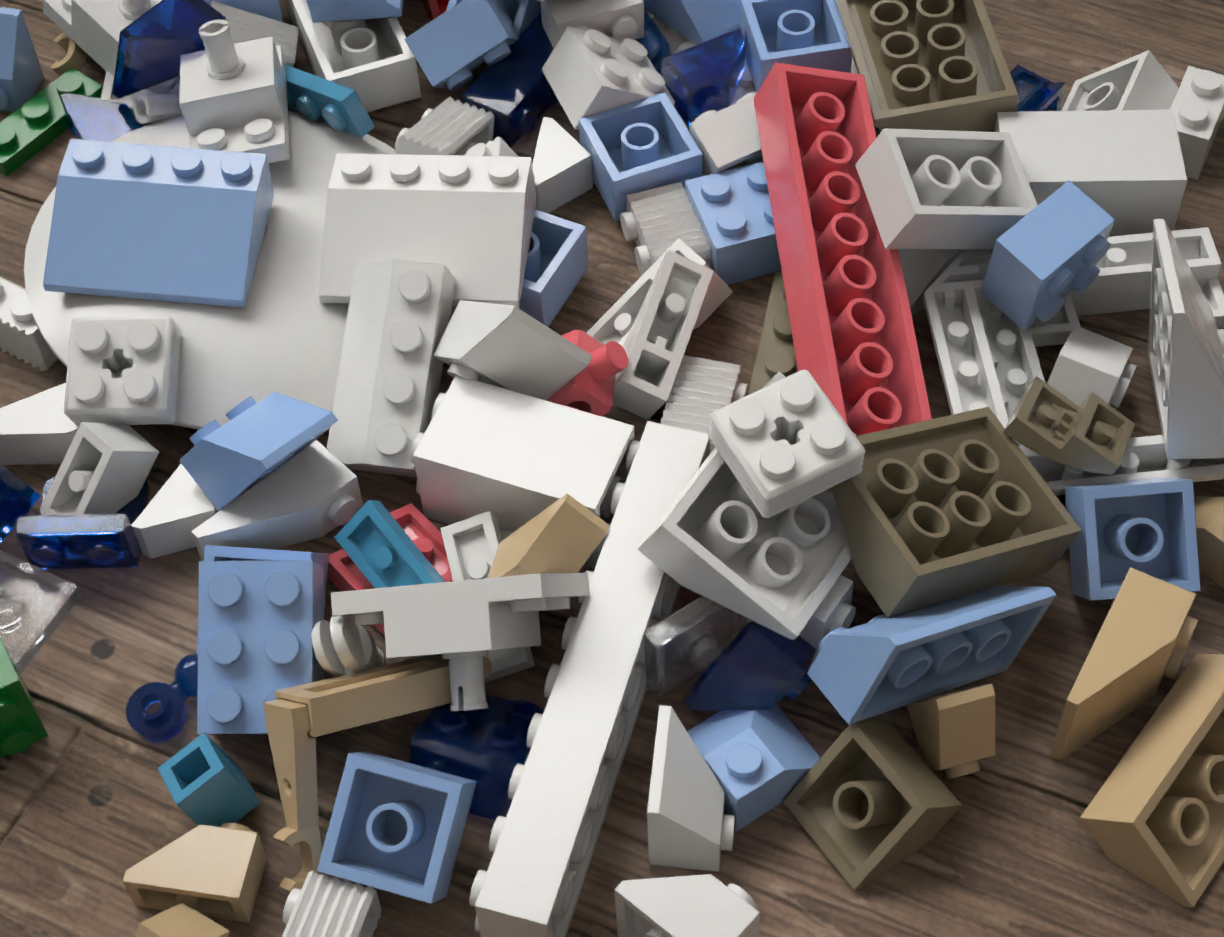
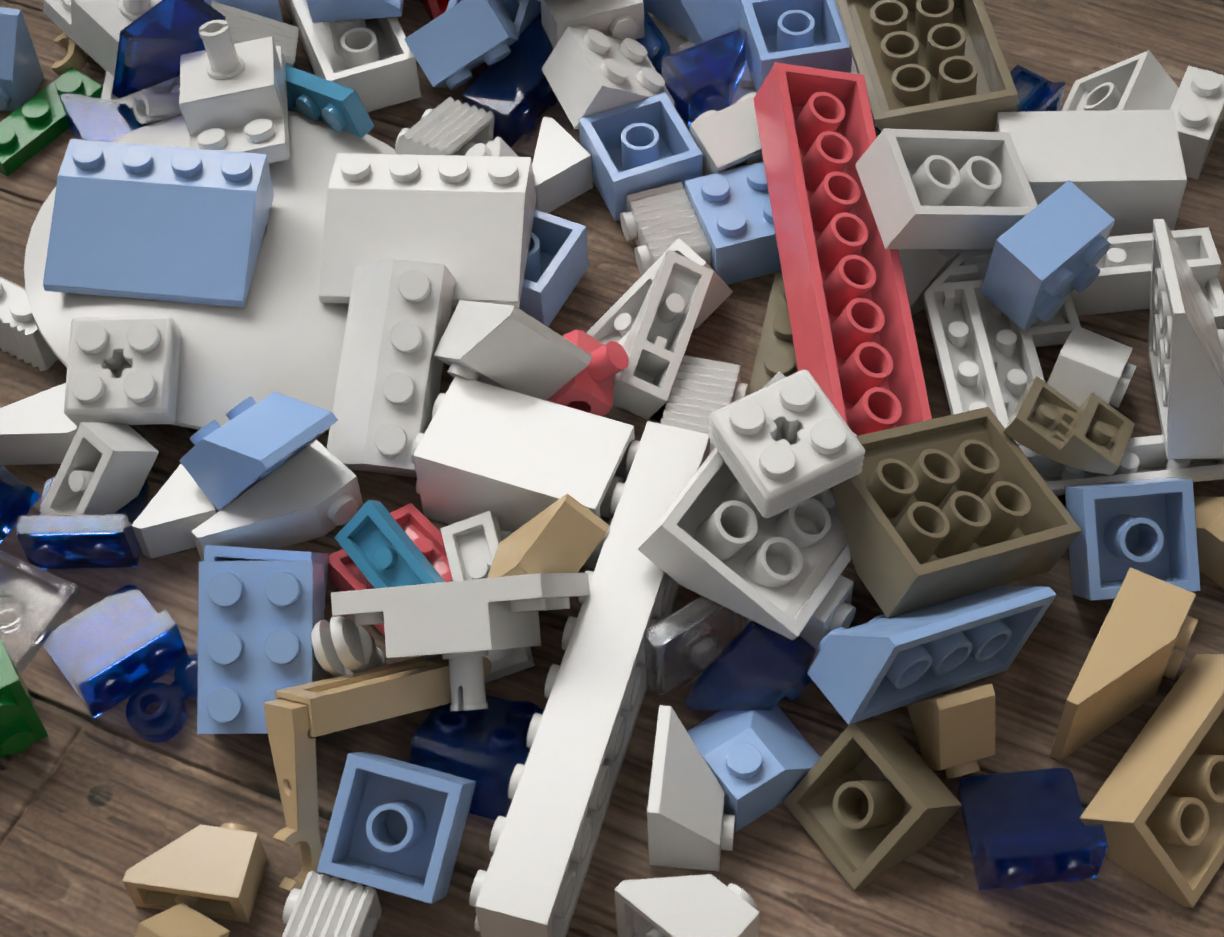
dark azure brick [157,732,260,827] -> none
none -> clear blue bracket [42,584,190,719]
none -> clear blue bracket [958,767,1108,890]

